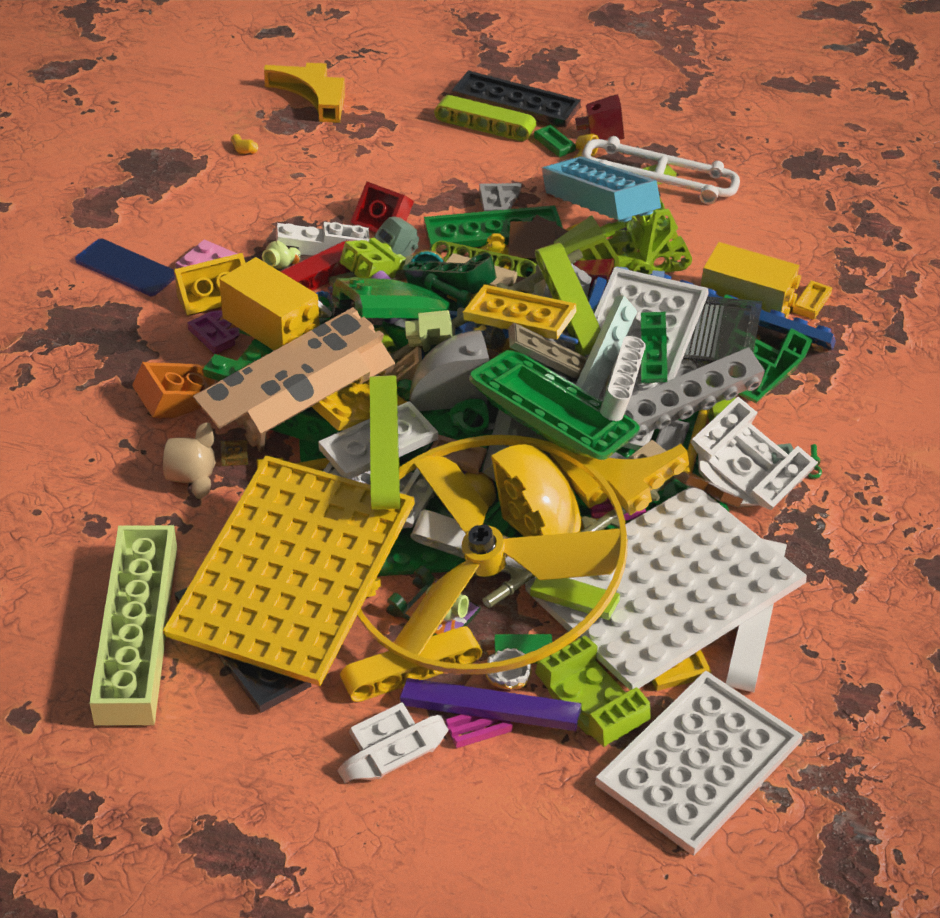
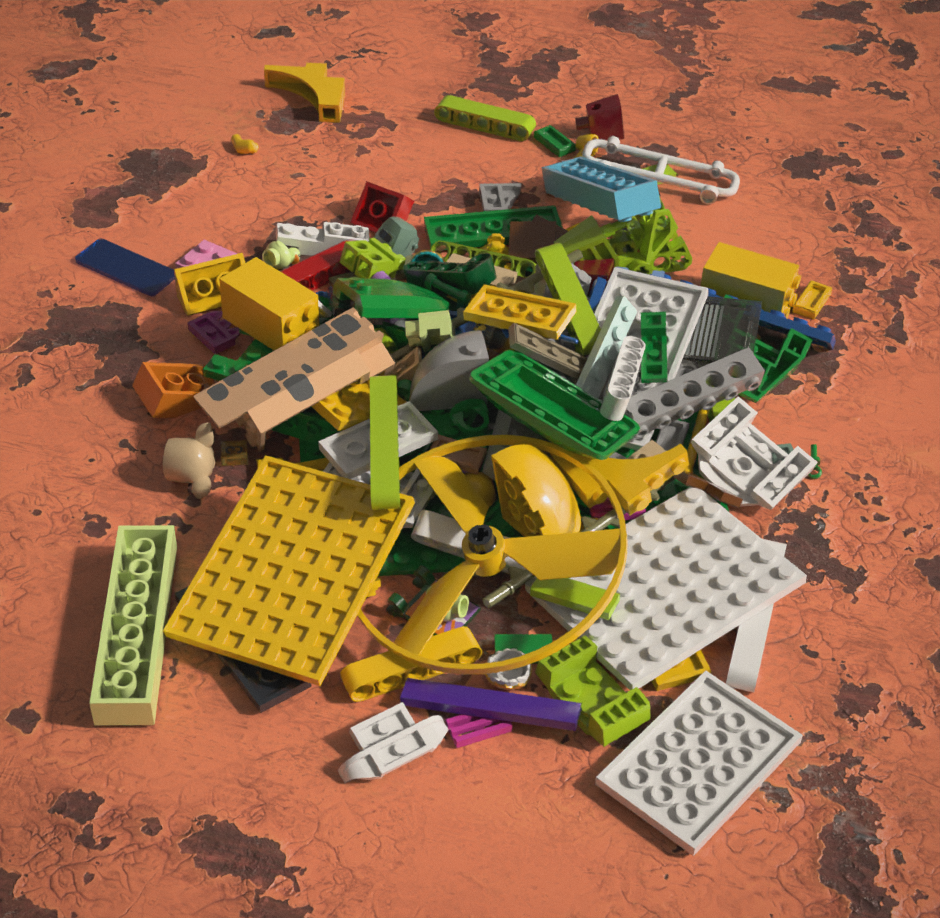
black plate [451,70,581,127] -> none

